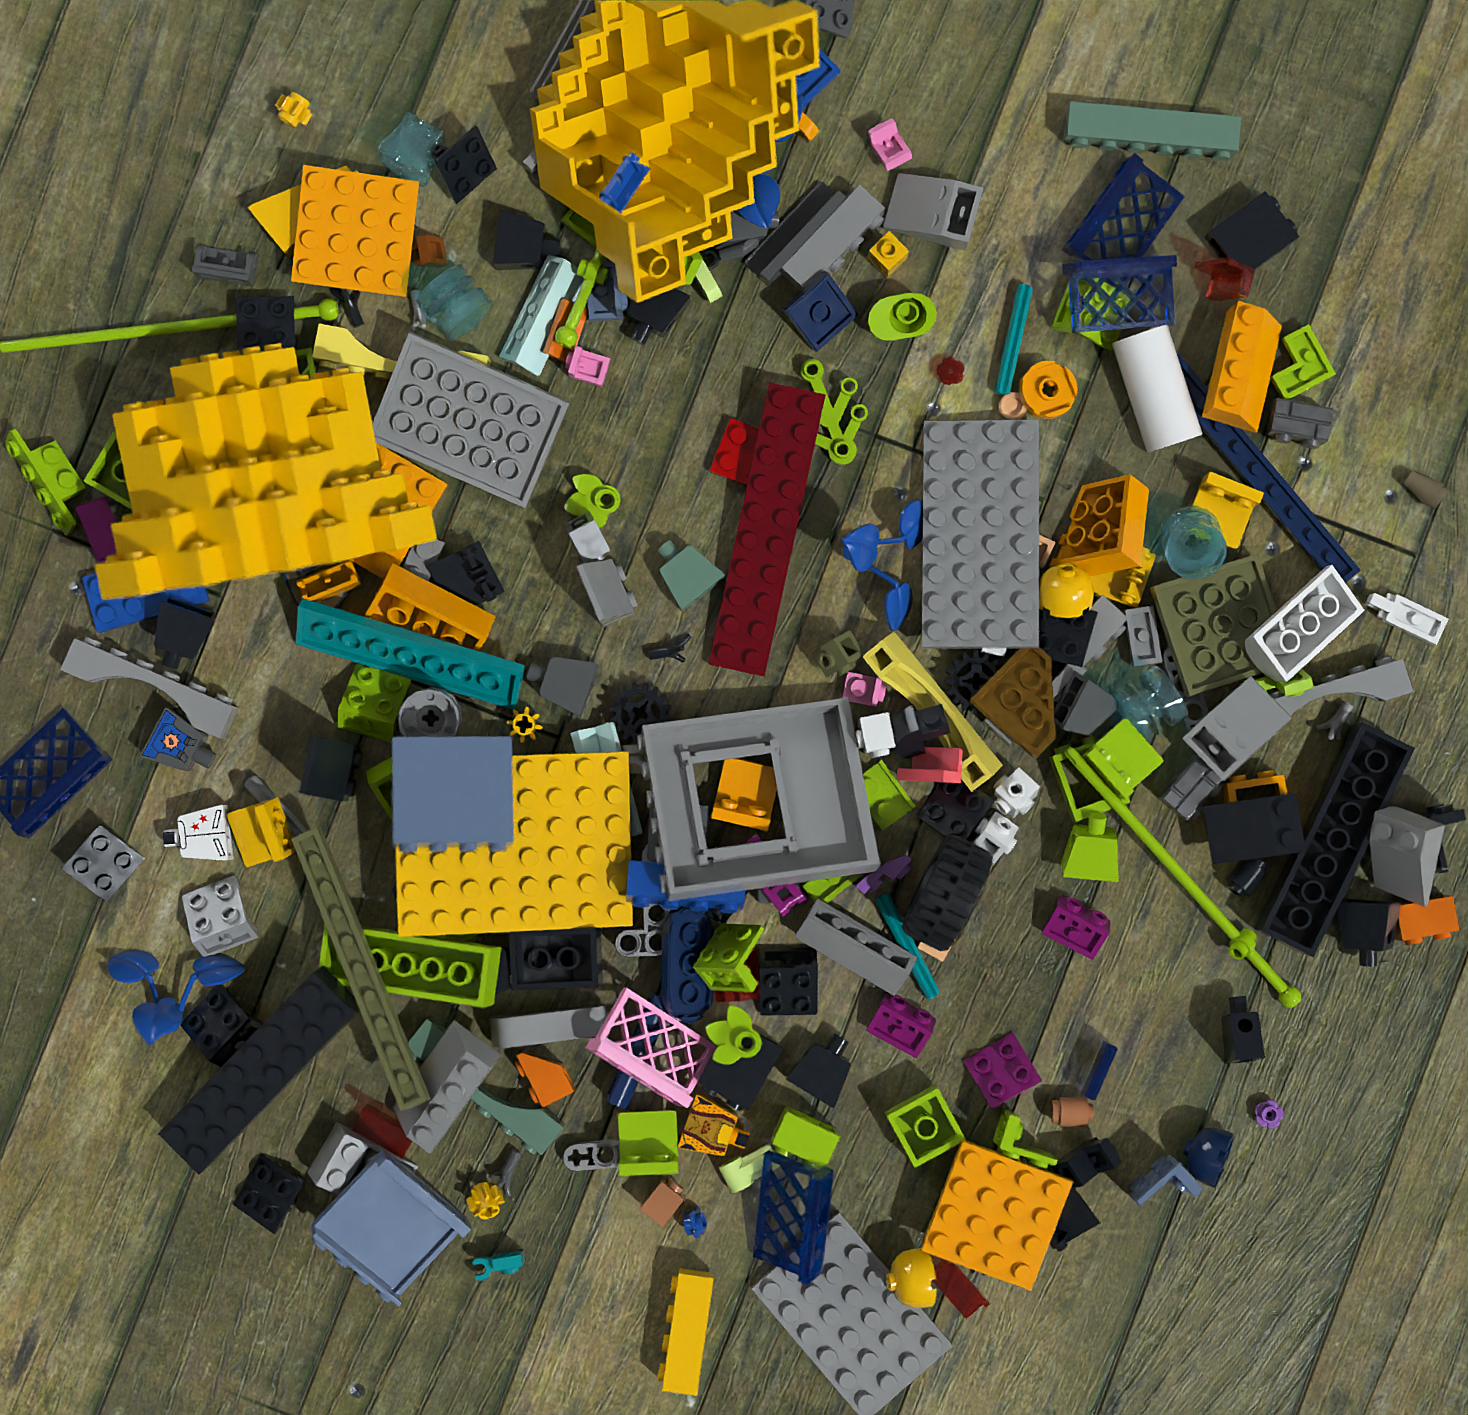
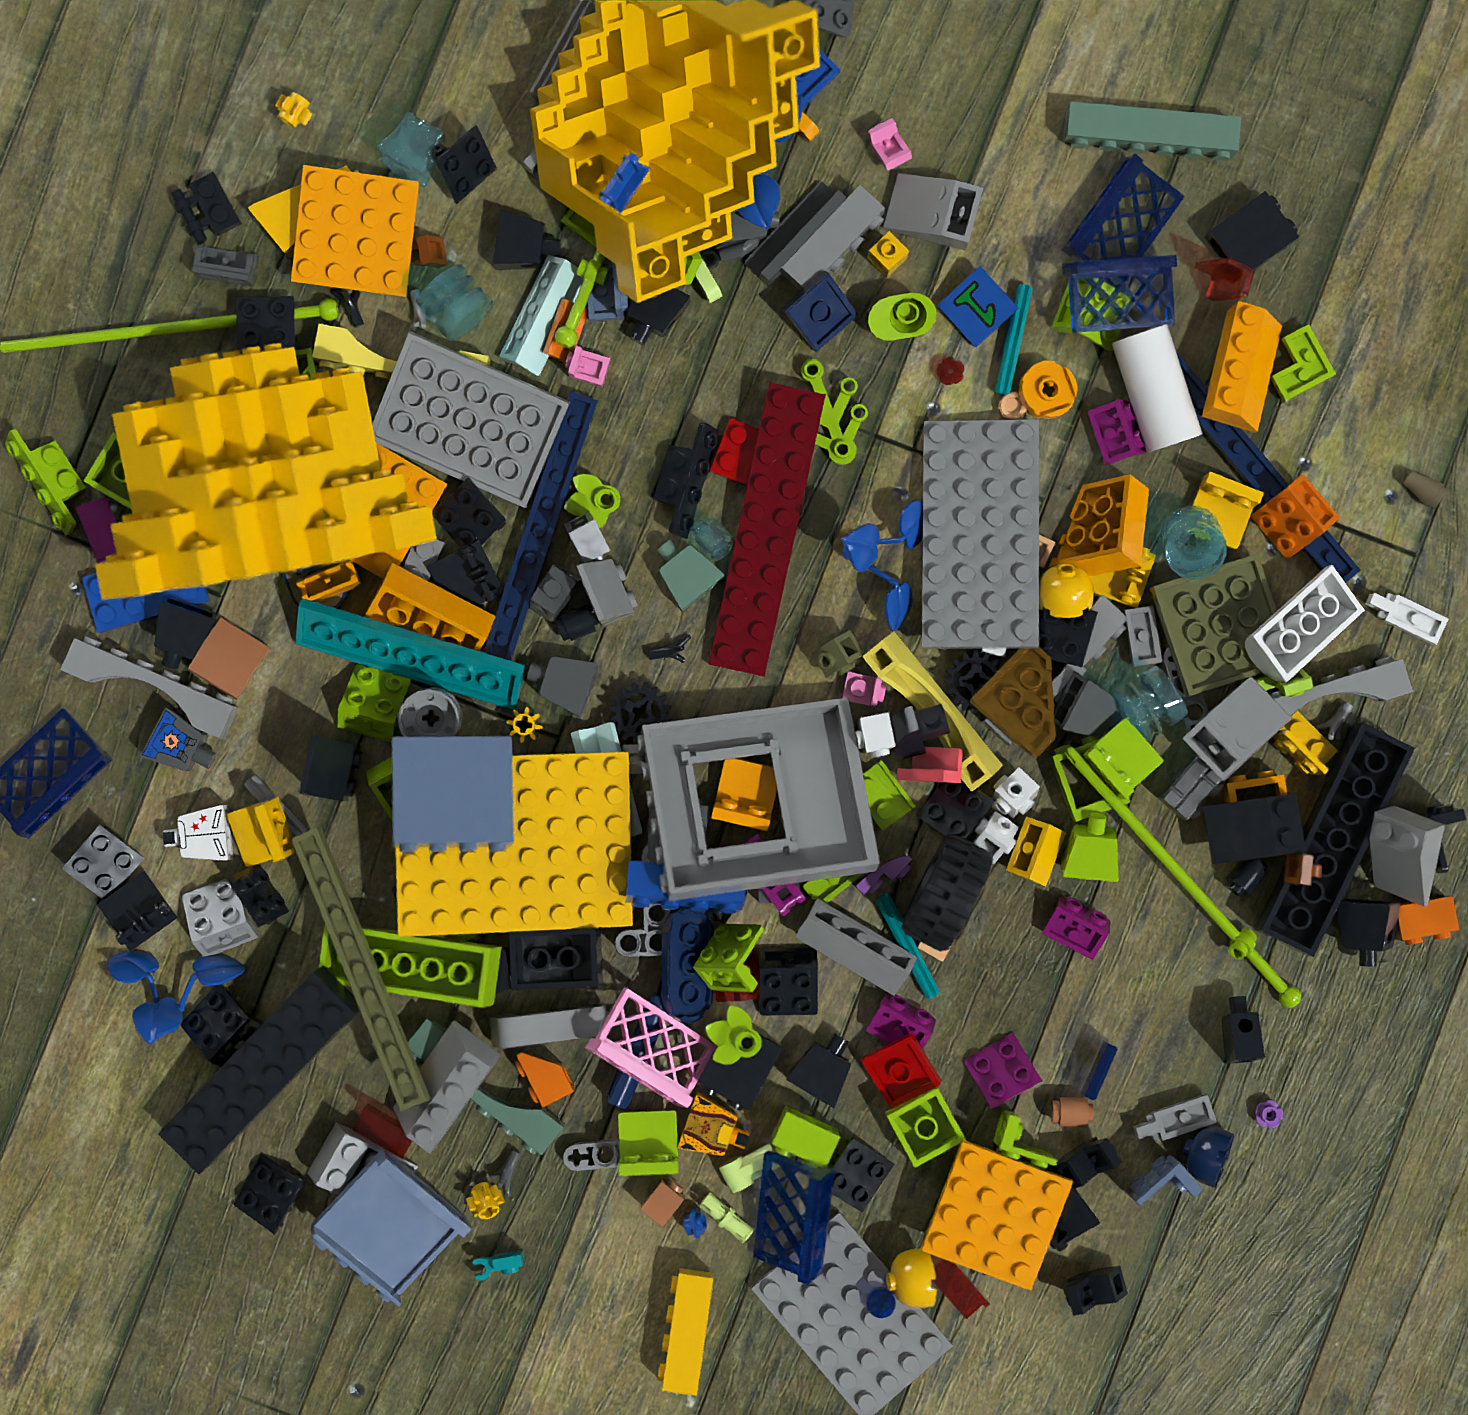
flat silver brick [1266,398,1334,449] -> none
none -> black hinge [97,871,178,952]
none -> black plate [171,171,242,245]
none -> nougat slope [188,618,270,700]
none -> black hinge [227,864,290,928]
none -> black hinge [432,477,507,549]
none -> dark blue plate [483,391,598,661]
none -> dark grey torso [530,563,583,625]
none -> black brick [555,605,600,641]
none -> black bracket [653,422,718,539]
none -> clear light blue head [689,518,732,561]
none -> yellowish green pin [698,1192,754,1244]
none -> black hinge [820,1137,895,1213]
none -> red plate [861,1032,942,1109]
none -> clear blue tile [866,1287,896,1318]
none -> blue tile [938,266,1019,348]
none -> yellow brick [1006,817,1066,886]
none -> black brick [1065,1266,1128,1316]
none -> magenta bracket [1087,399,1145,466]
none -> light grey hinge [1132,1094,1217,1141]
none -> orange bracket [1251,474,1340,559]
none -> yellow bracket [1273,710,1338,775]
none -> dark orange tile [1284,853,1322,885]

